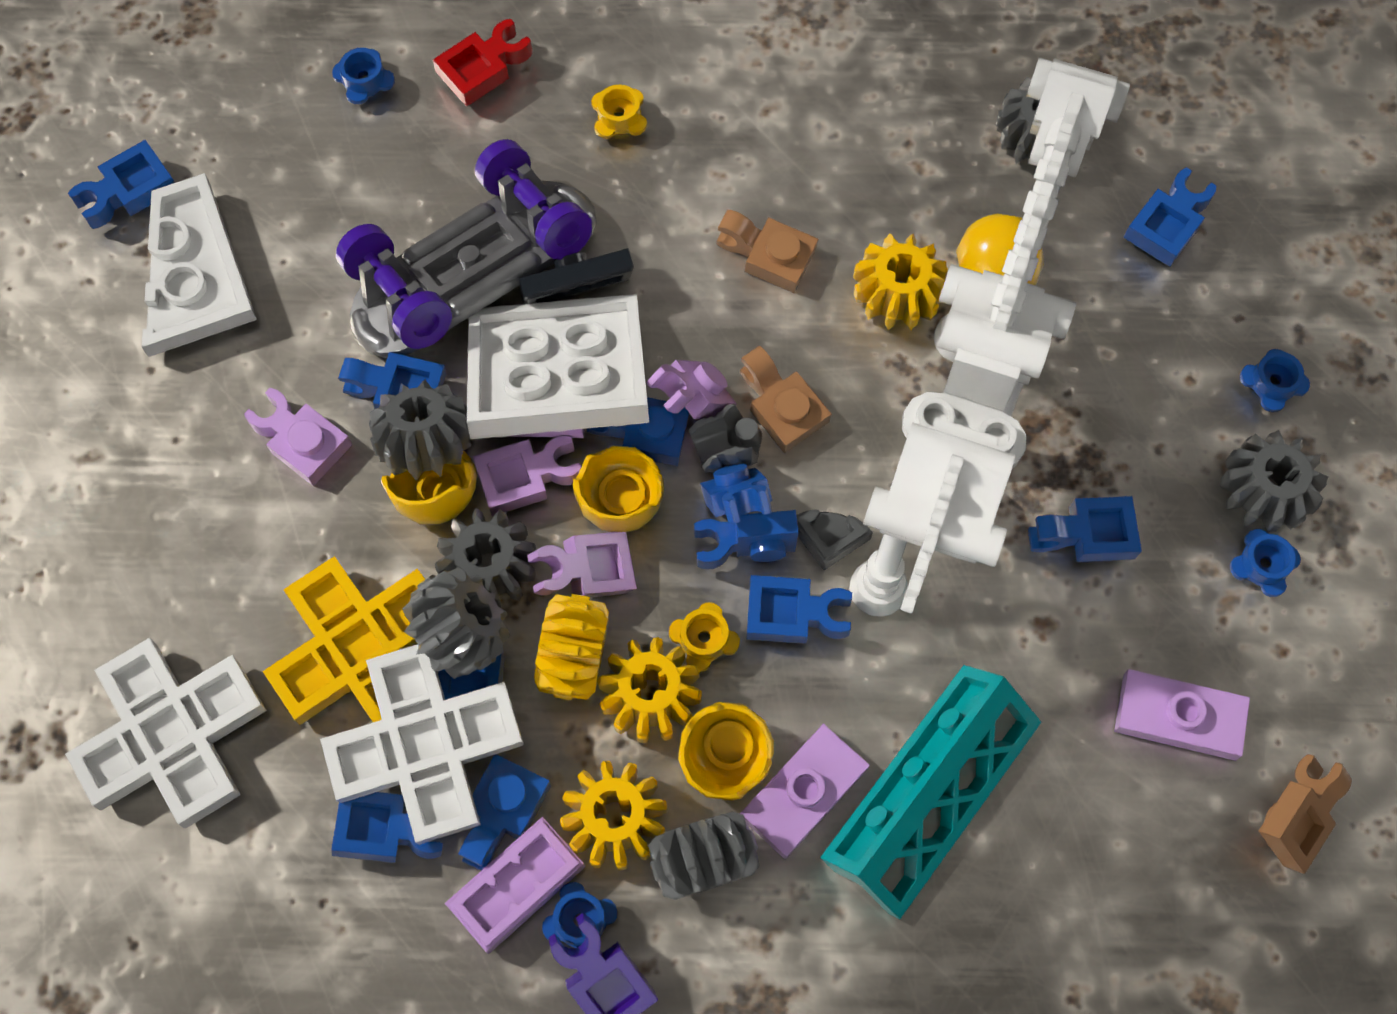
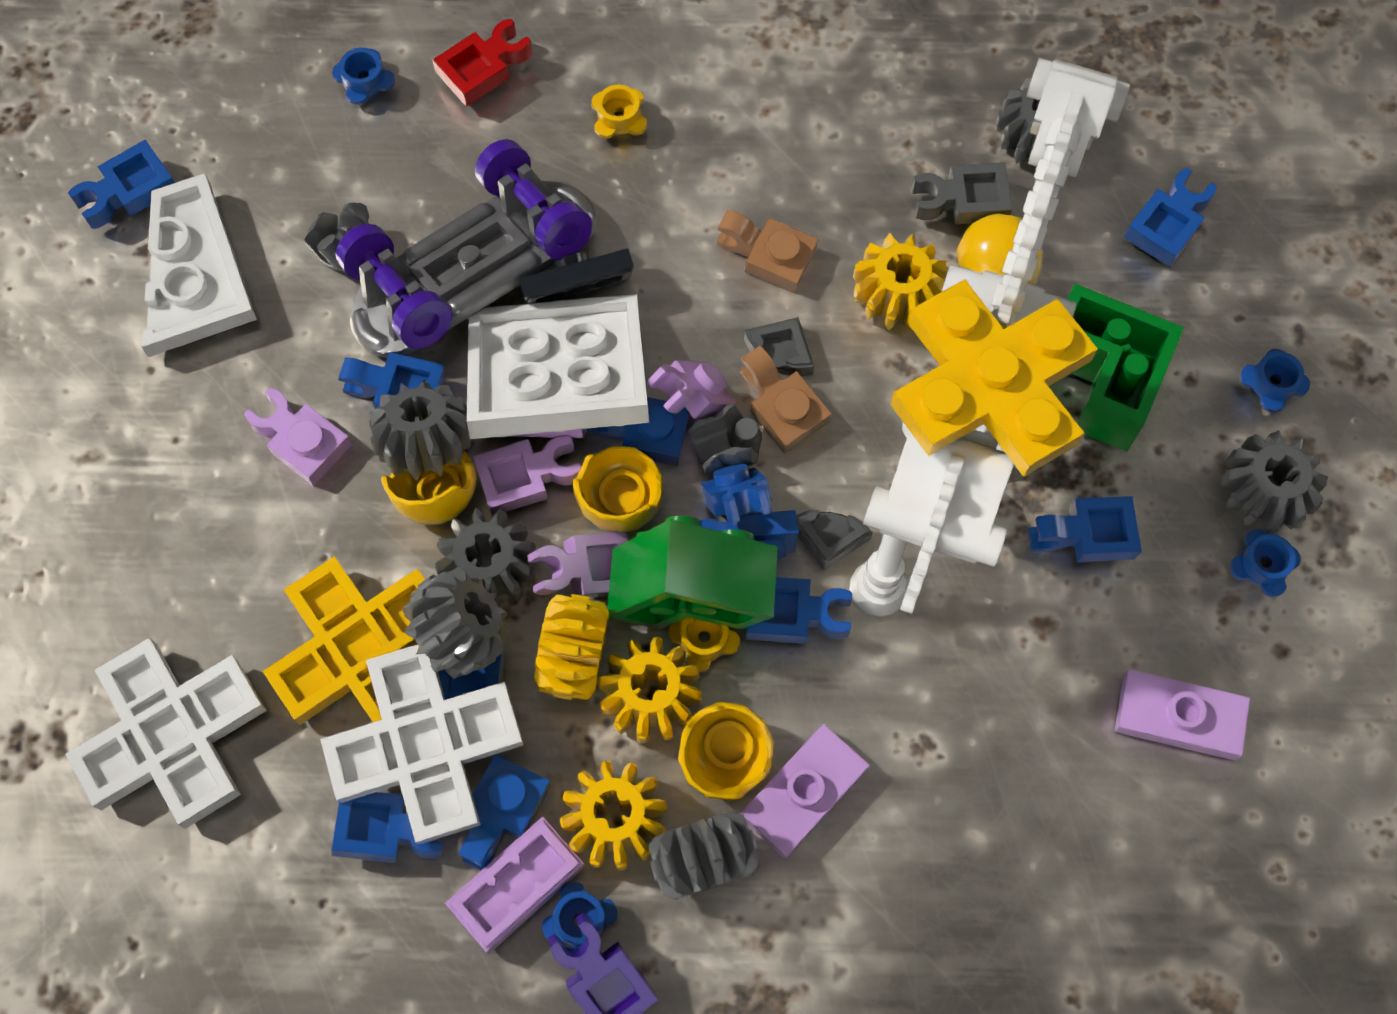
teal fence [820,665,1042,920] -> none
medium nougat plate [1259,754,1352,874] -> none
none -> dark grey arm [304,202,370,271]
none -> green brick [607,516,778,629]
none -> dark grey tile [744,317,814,376]
none -> yellow plate [890,279,1098,477]
none -> dark grey plate [912,162,1013,224]
none -> green brick [1067,283,1184,452]

